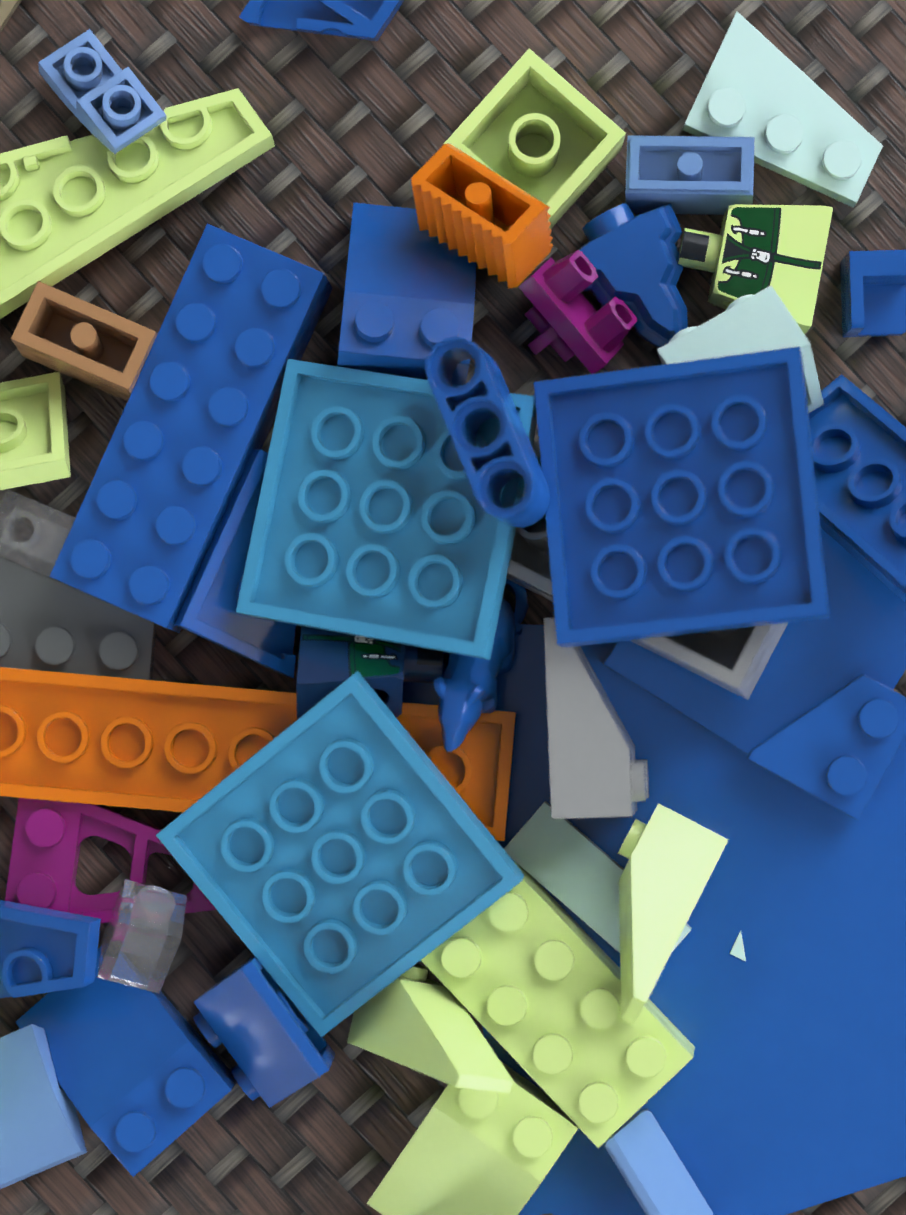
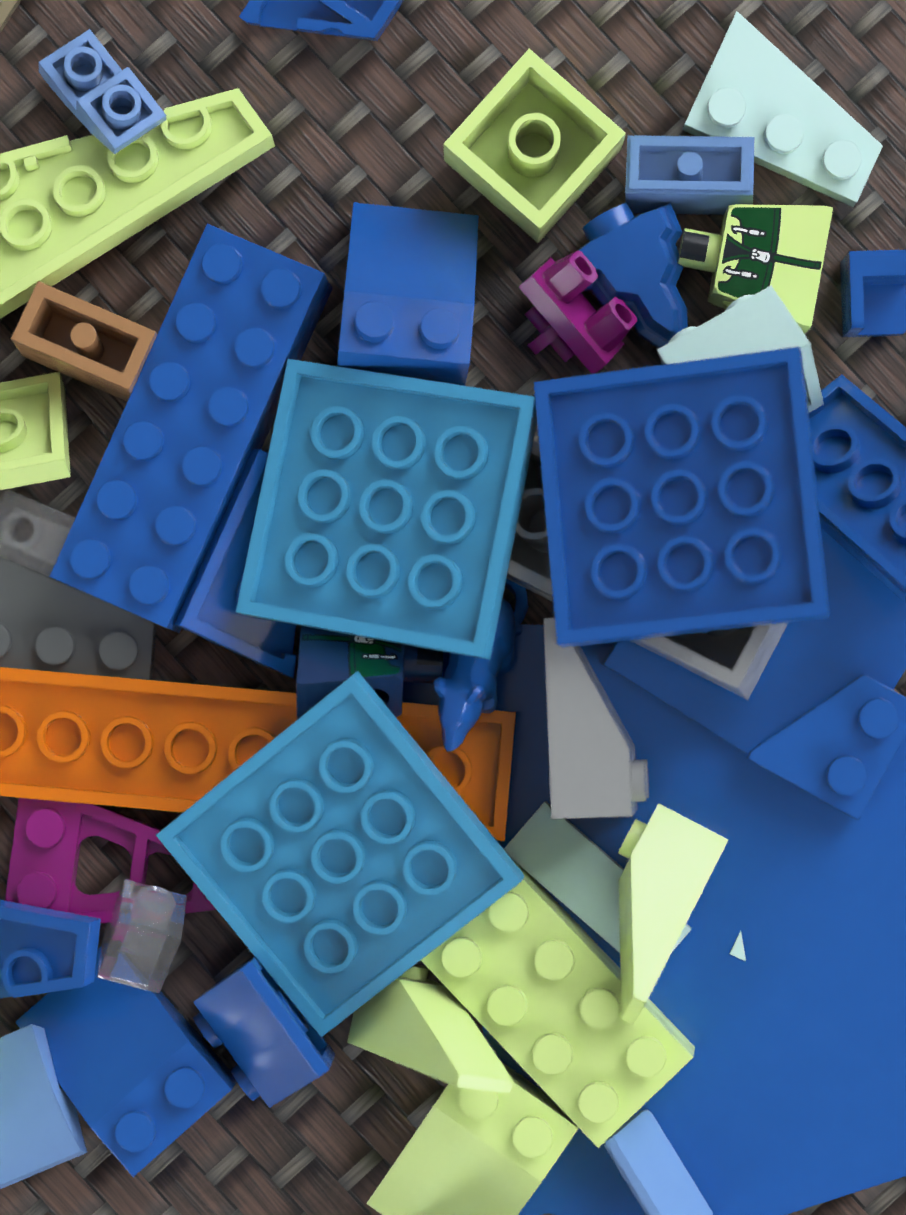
orange brick [411,143,553,289] -> none
blue beam [425,336,550,528] -> none

